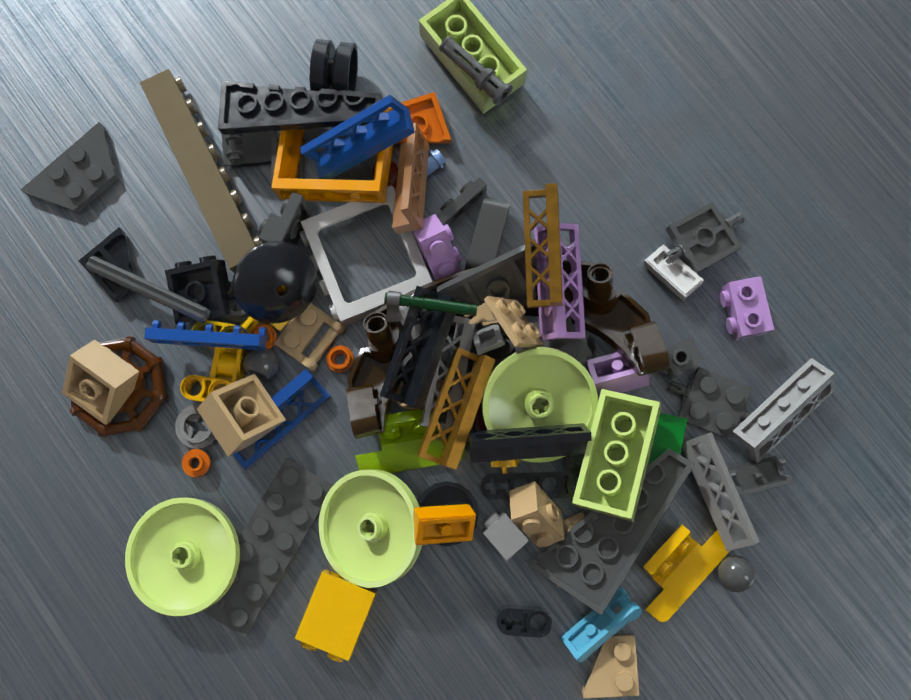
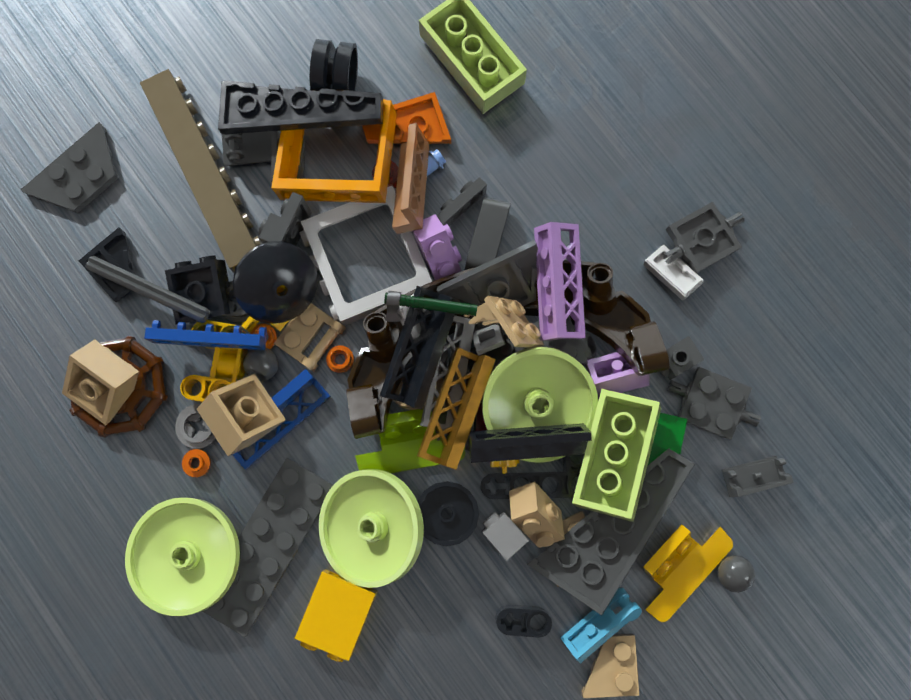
blue fence [300,95,415,179] -> none
light orange slope [413,504,476,545] -> none
dark grey pin [439,36,513,106] -> none
pearl gold fence [523,183,563,308] -> none
light grey fence [682,432,760,551] -> none
lavender brick [720,276,775,340] -> none
light grey fence [733,358,835,463] -> none

